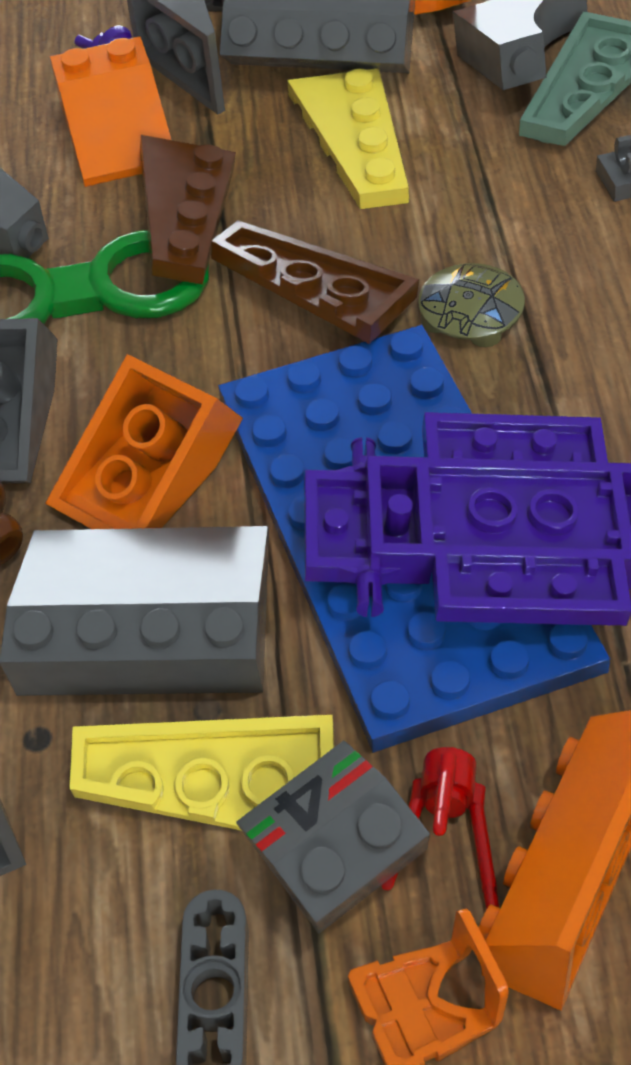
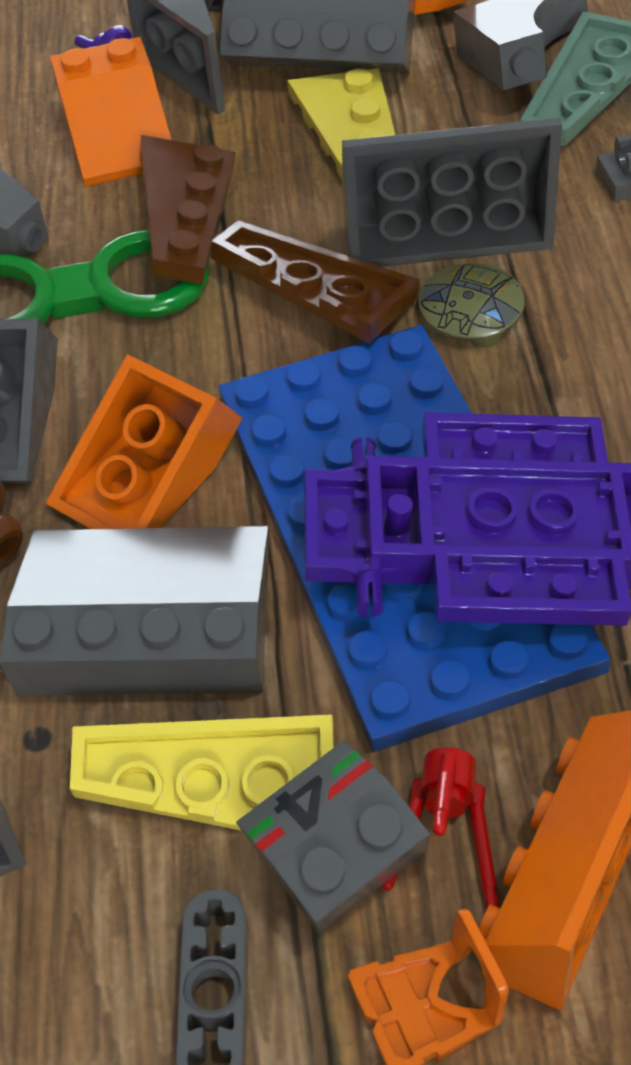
none -> dark grey slope [342,118,562,267]

